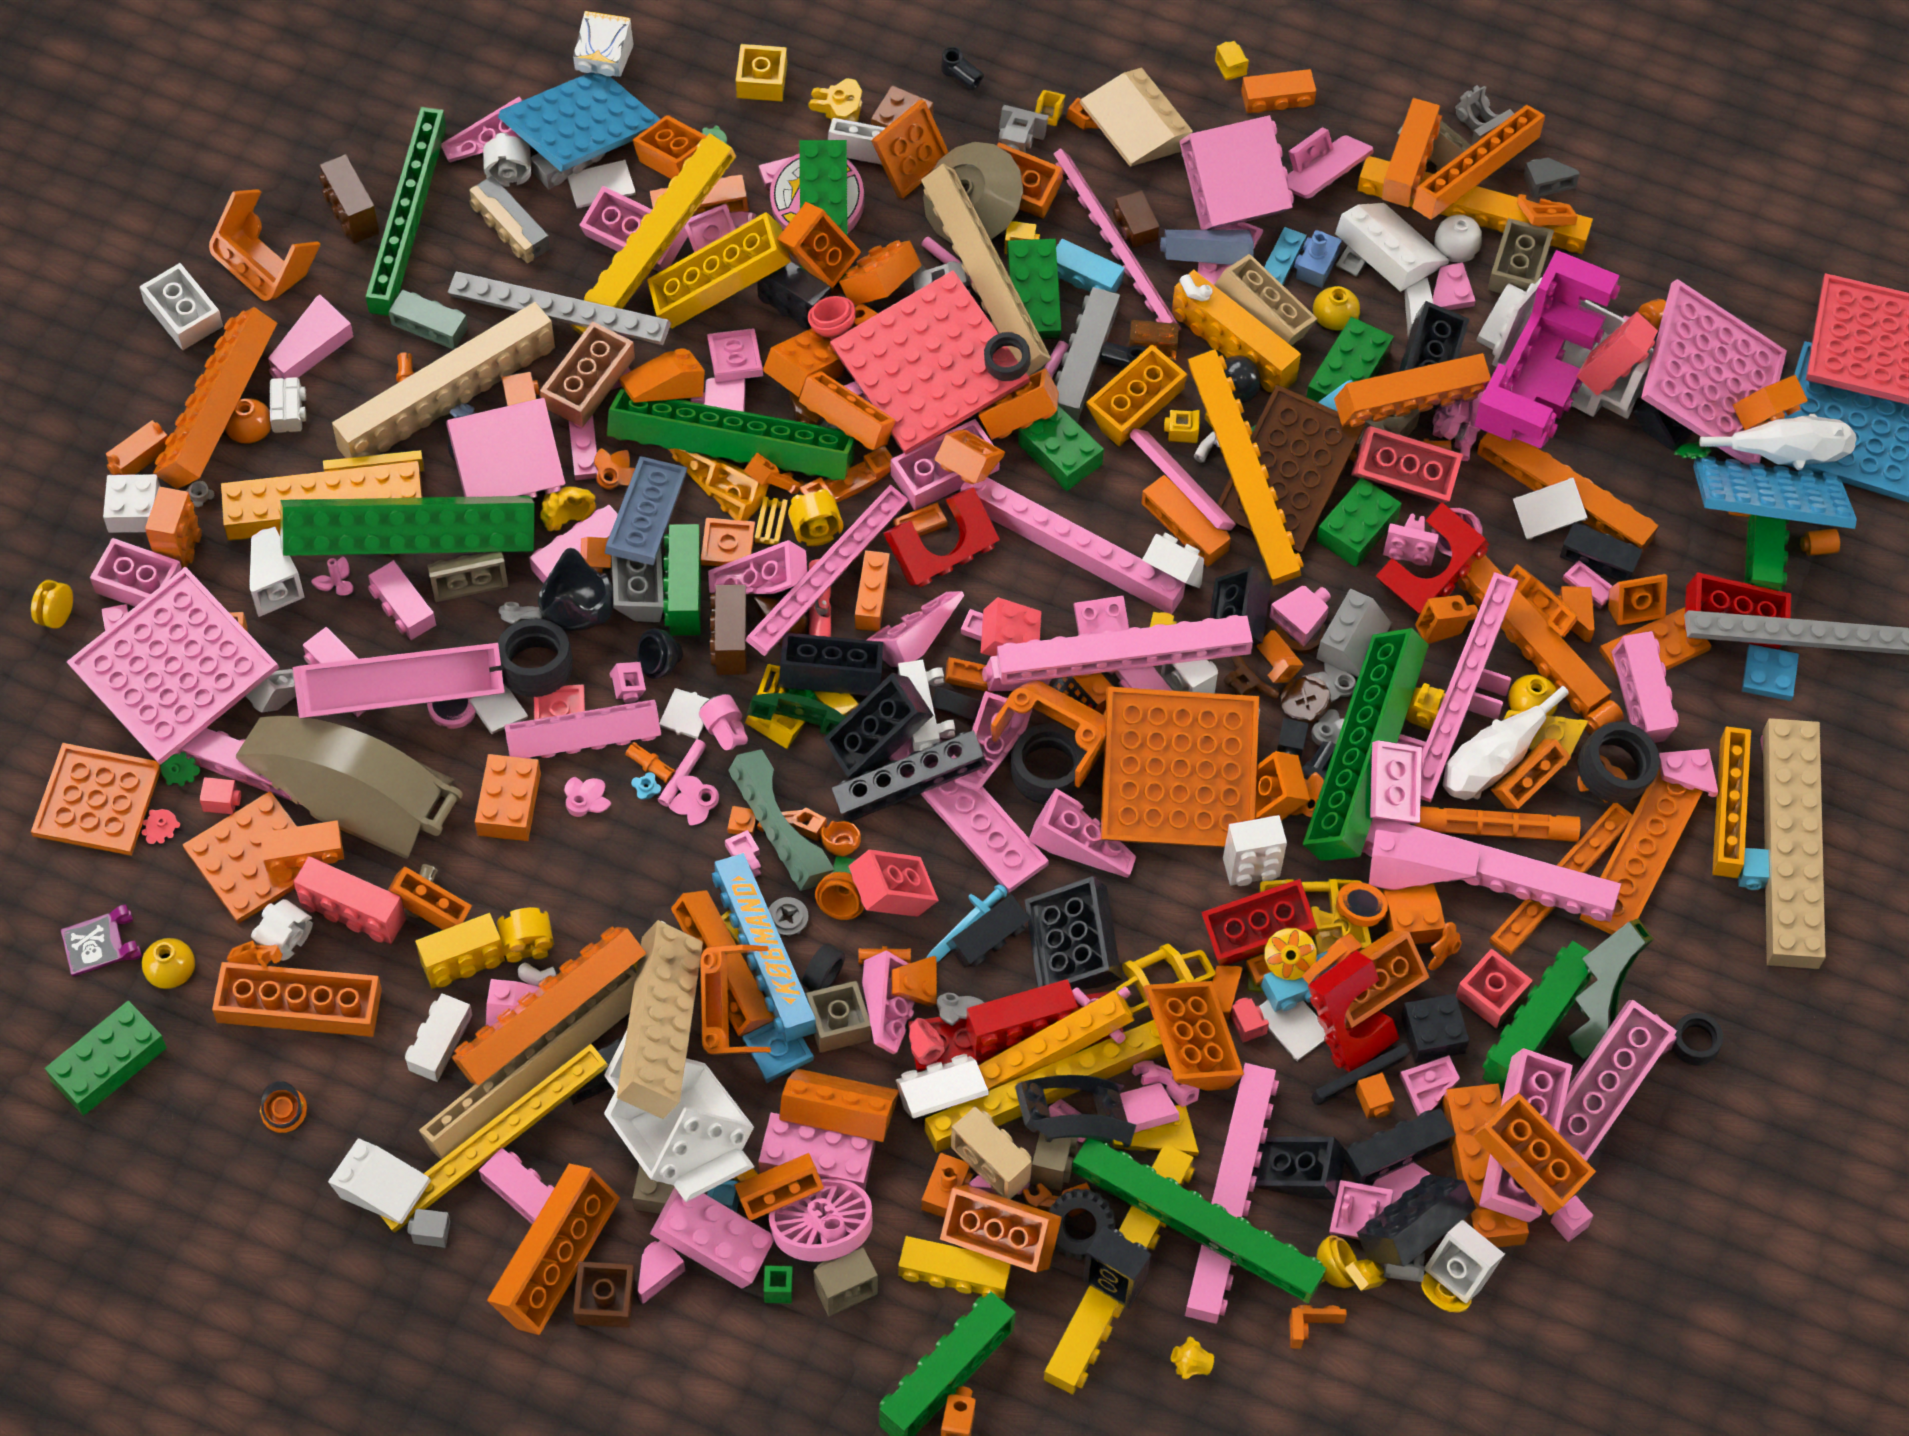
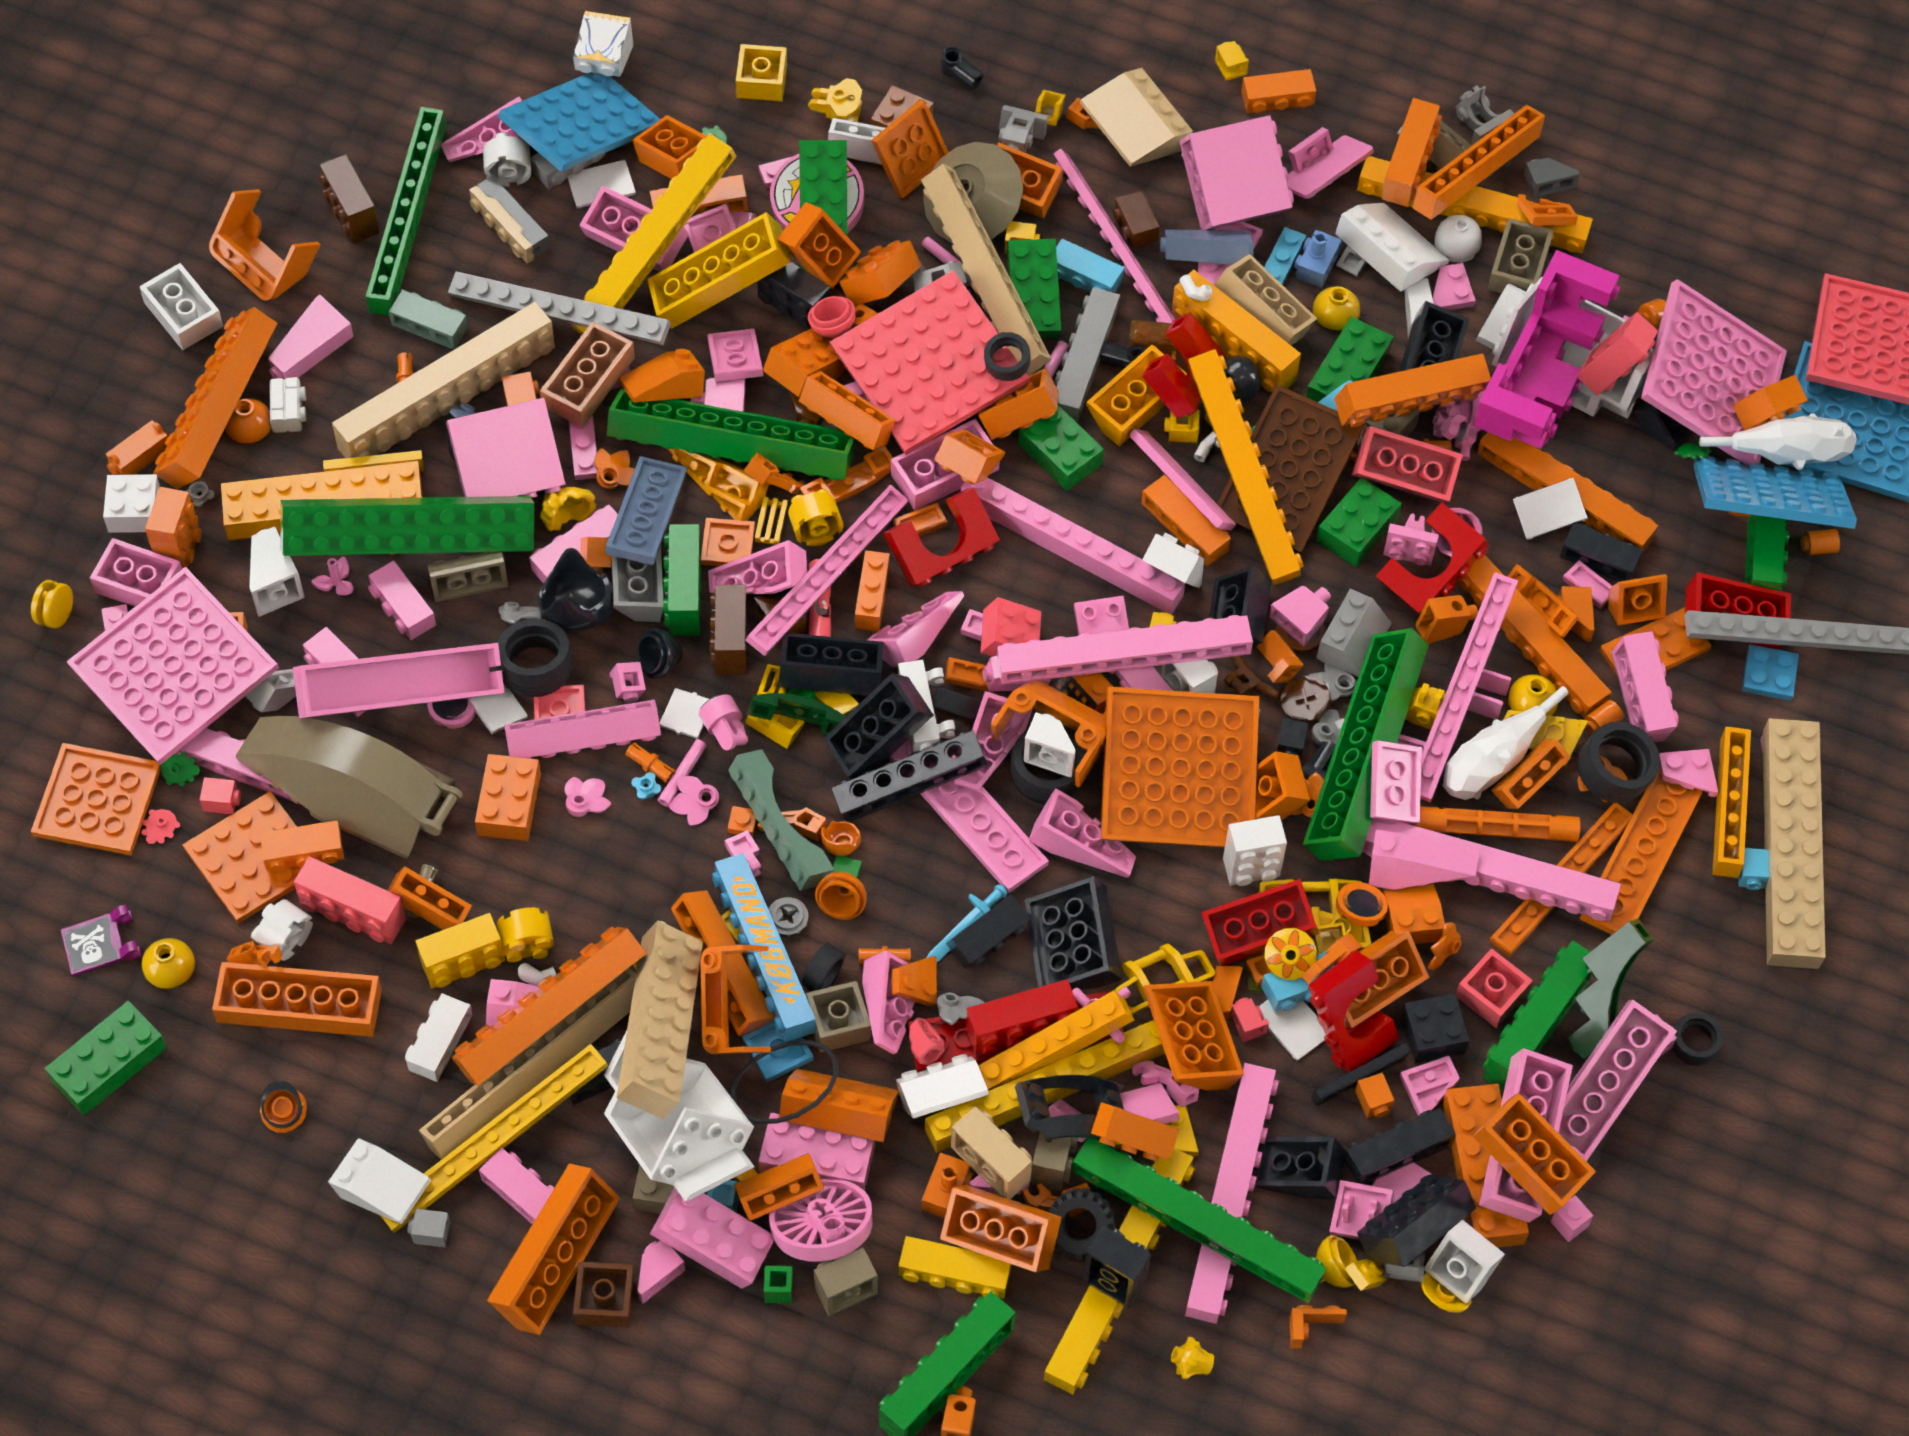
coral brick [849,849,939,917] -> none
none -> black piece [731,1040,839,1124]
none -> white slope [1024,712,1075,778]
none -> orange brick [1091,1102,1179,1162]
none -> red arch [1142,312,1225,419]

